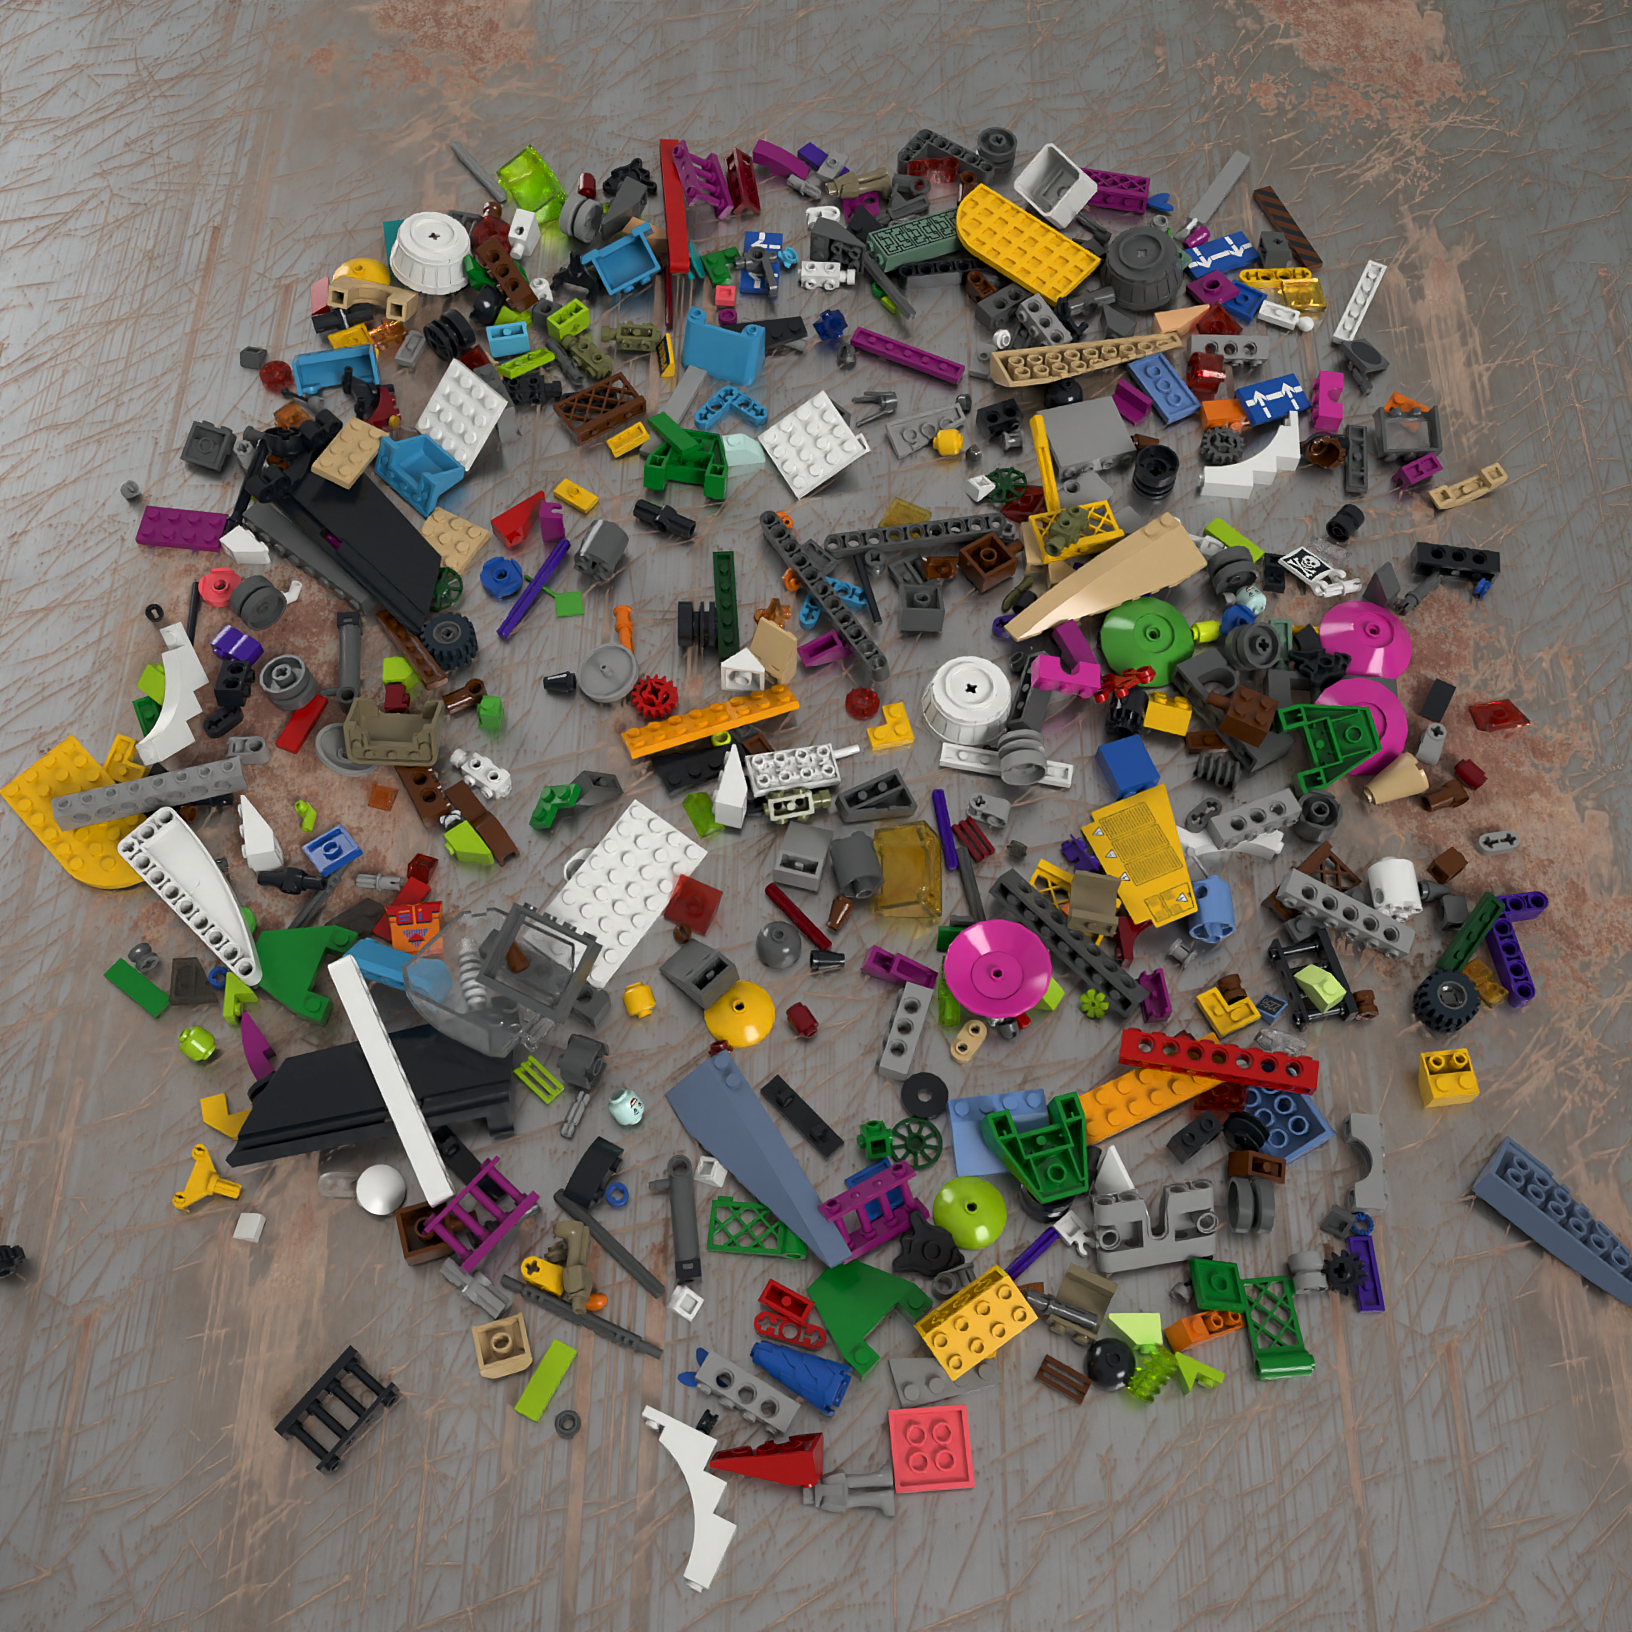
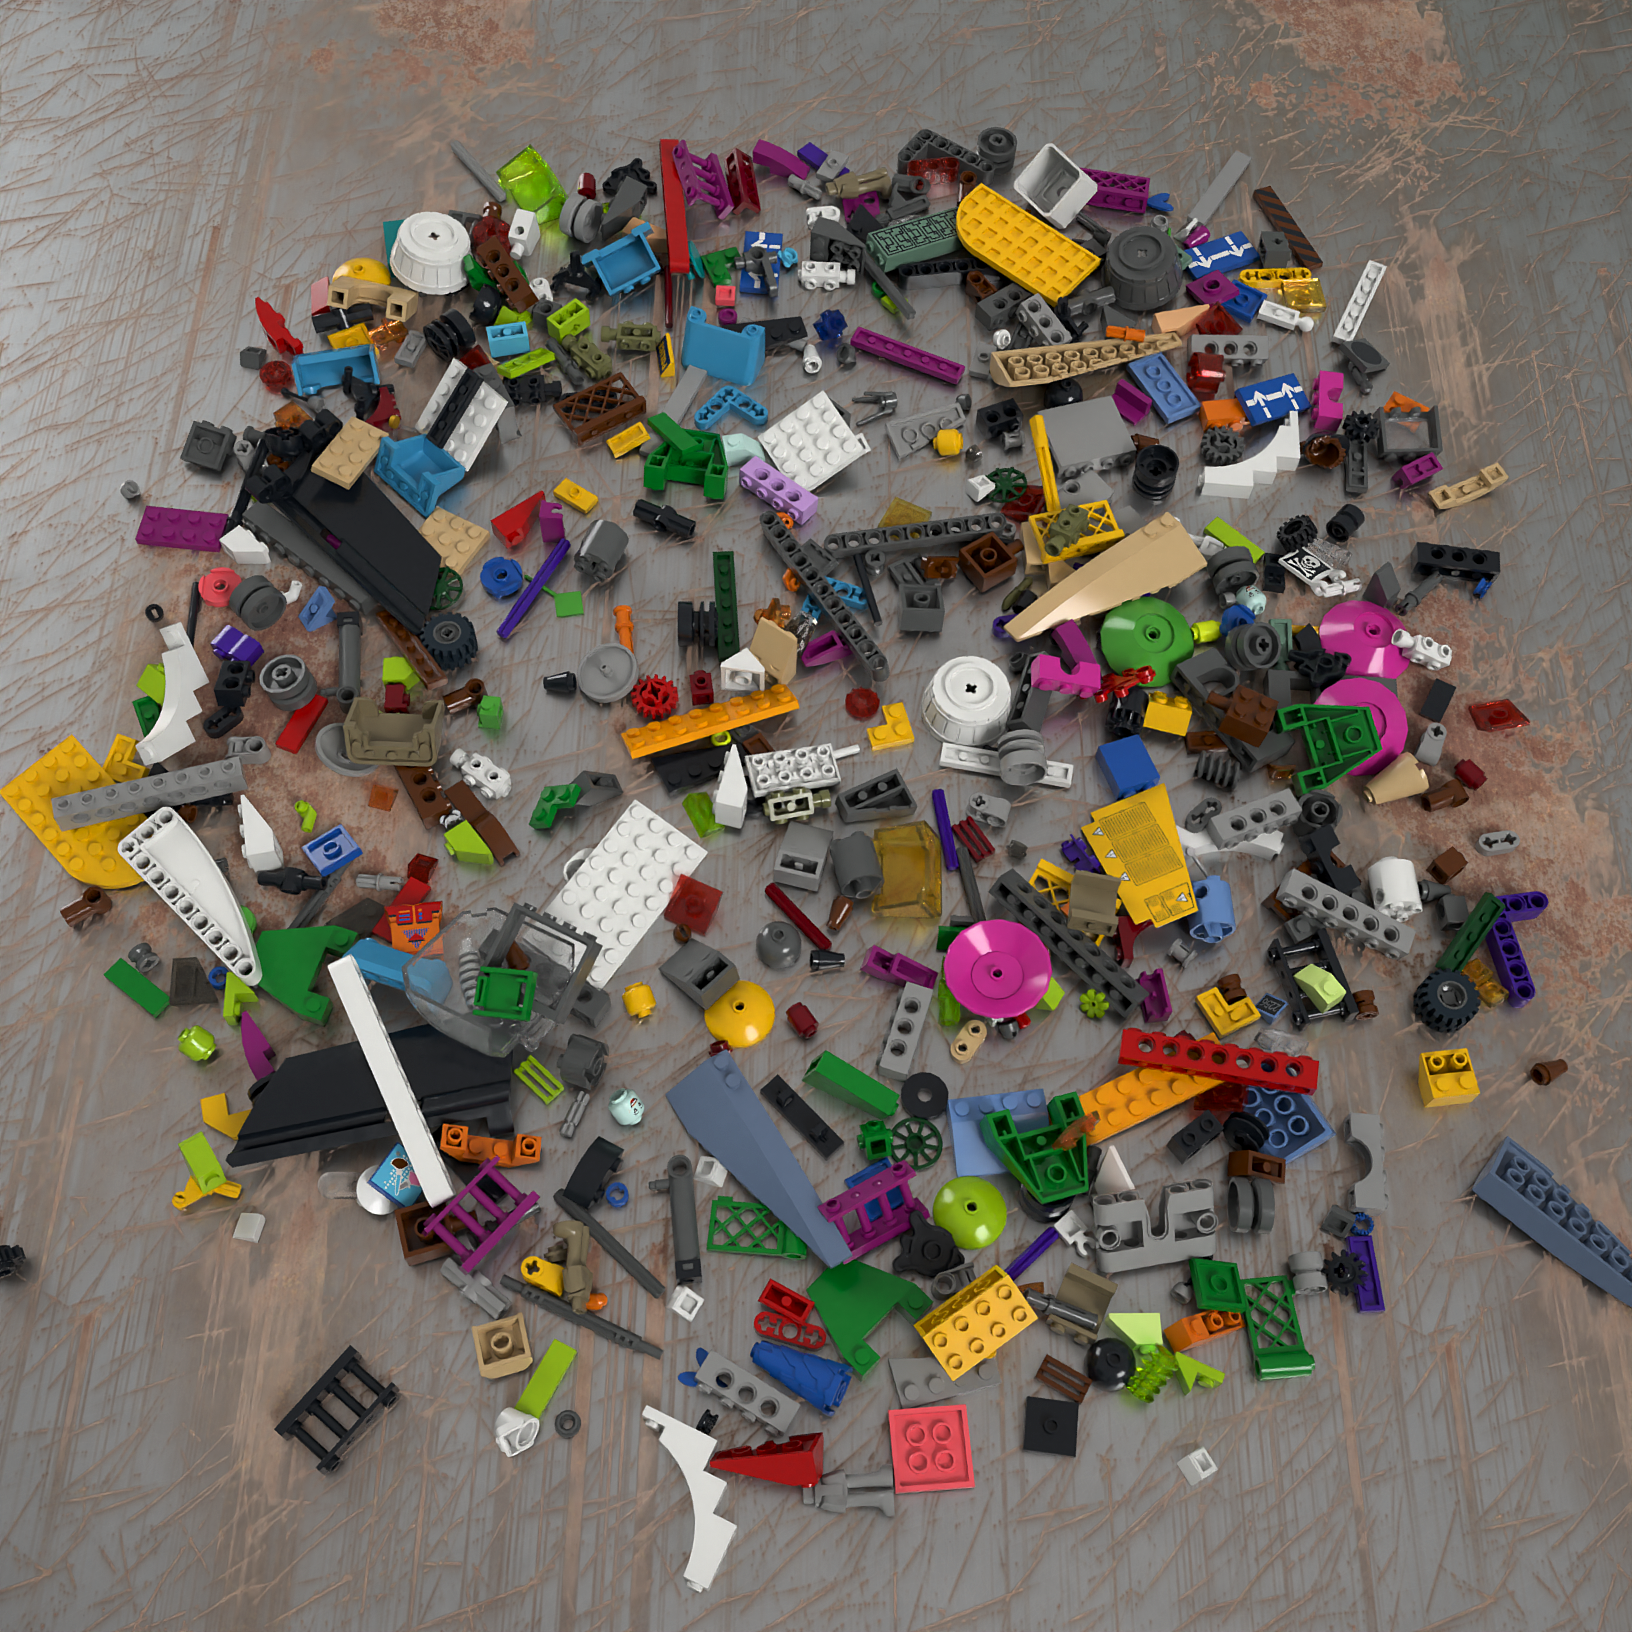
none -> reddish brown piece [60,886,112,927]
none -> lime slope [178,1131,227,1194]
none -> red slope [255,297,304,357]
none -> medium blue slope [298,586,337,632]
none -> tile [367,1142,423,1208]
none -> black tile [426,367,484,449]
none -> orange slope [440,1123,542,1168]
none -> green container [472,966,538,1022]
none -> white piece [495,1407,540,1457]
none -> dark red brick [689,670,714,706]
none -> lavender brick [739,456,818,525]
none -> clear smoke wing [781,610,818,659]
none -> green slope [802,1050,900,1120]
none -> white cone [803,345,822,373]
none -> black plate [1022,1396,1079,1458]
none -> clear orange slope [1052,1111,1101,1151]
none -> orange axle [1105,325,1145,343]
none -> white slope [1177,1446,1218,1486]
none -> clear orange slope [1267,764,1296,779]
none -> black tyre [1277,515,1318,553]
none -> black arch [1297,824,1361,894]
none -> black gear [1342,410,1380,444]
none -> white brick [1391,629,1452,671]
none -> reddish brown cone [1530,1059,1568,1086]

